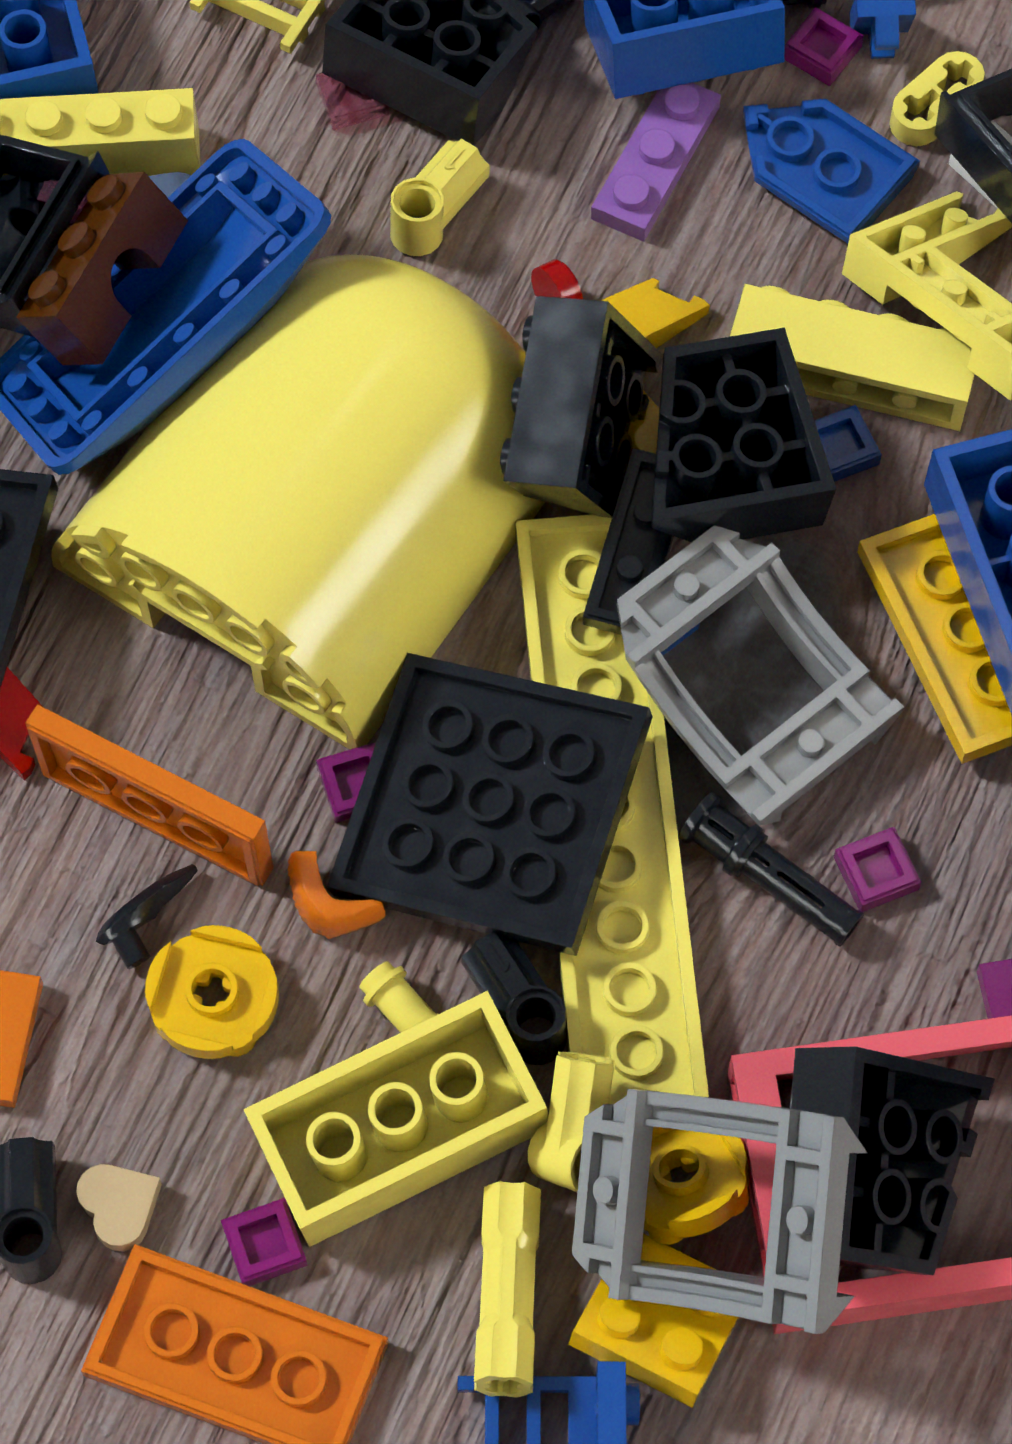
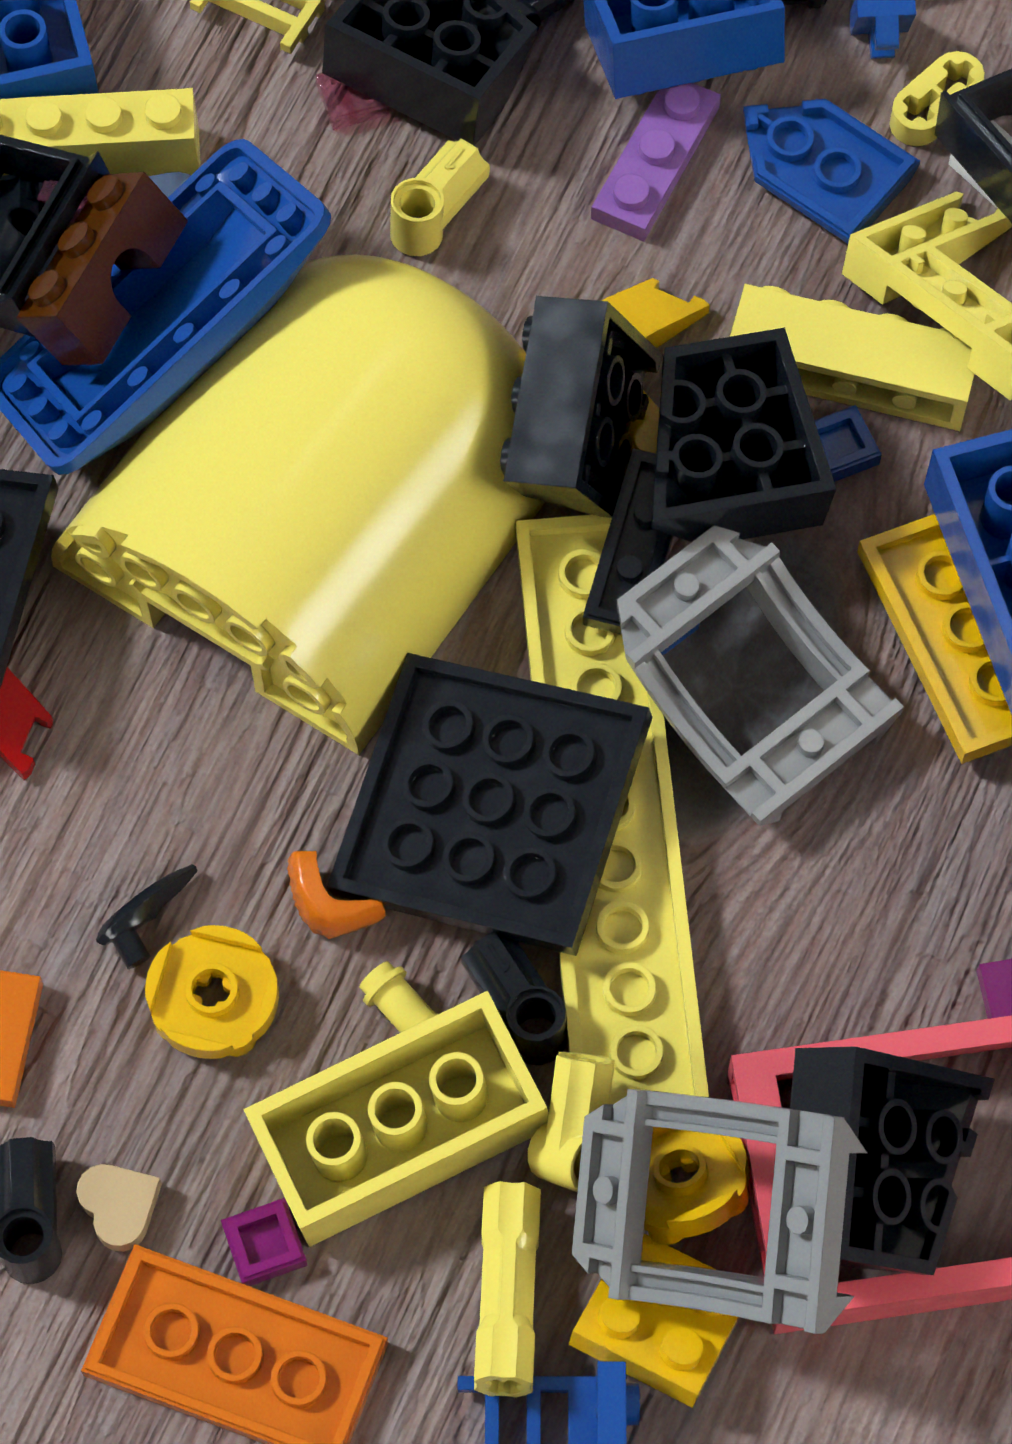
orange tile [25,704,274,886] -> none
magenta tile [316,742,376,823] -> none
red tile [531,259,583,299] -> none
black pin [678,792,864,947] -> none
magenta tile [785,7,864,86] -> none
magenta tile [834,827,922,912] -> none

